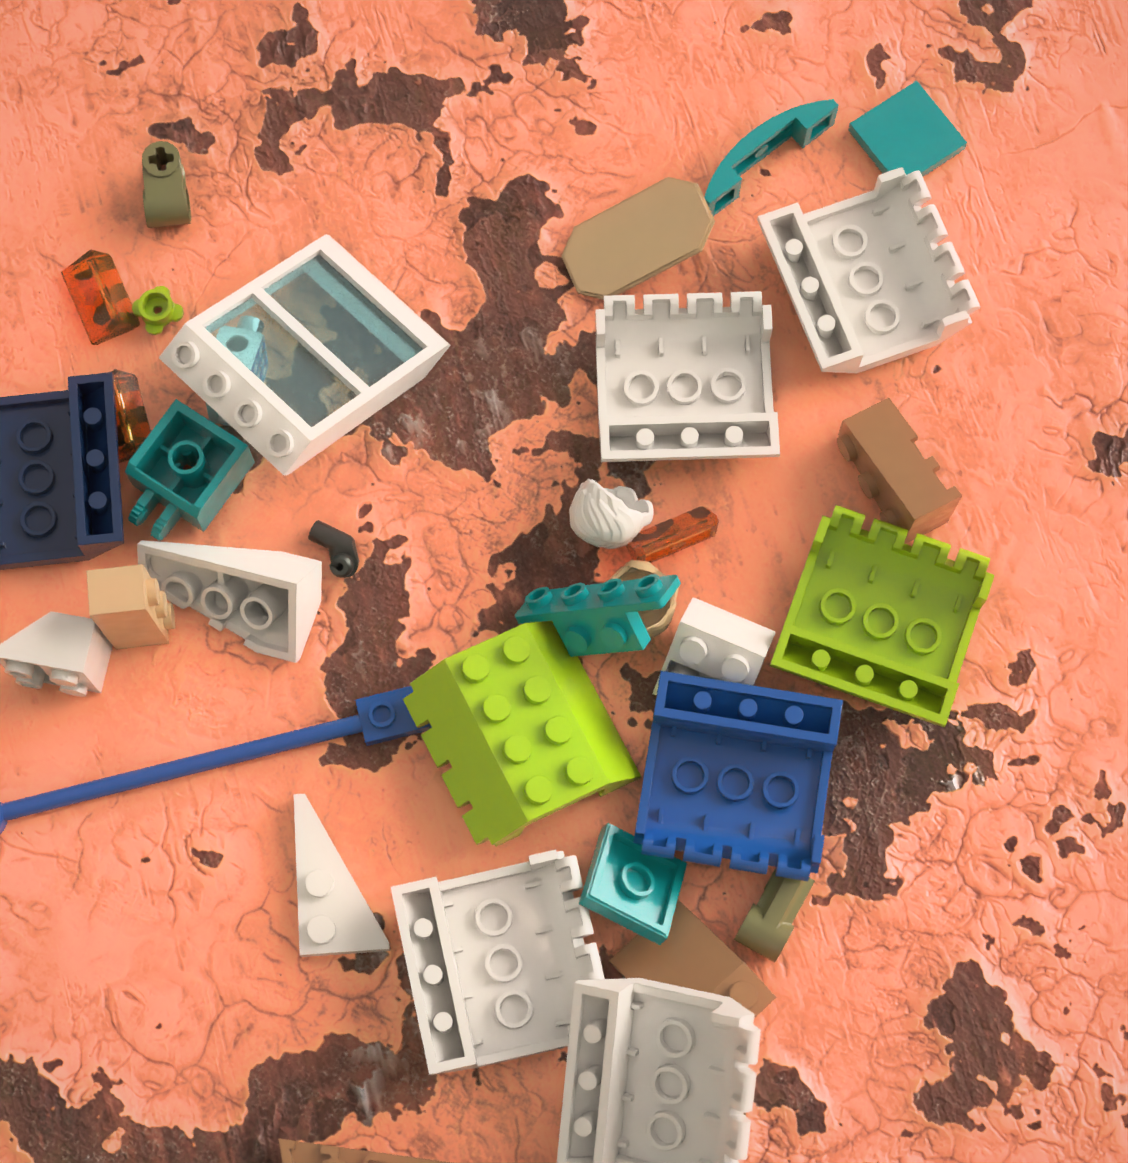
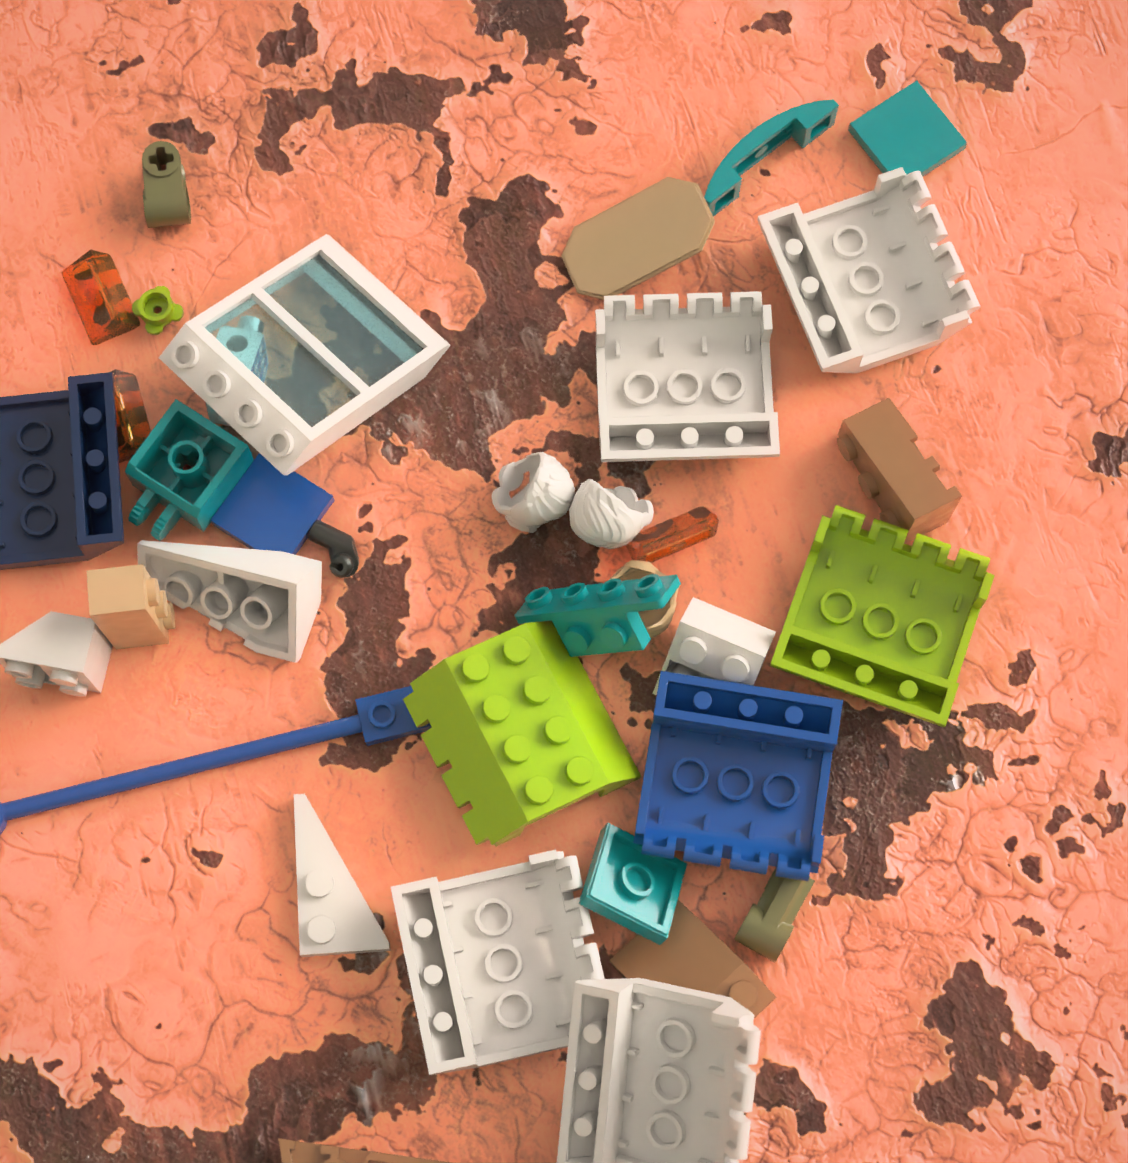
none -> blue tile [210,453,335,555]
none -> white hair [492,452,575,533]

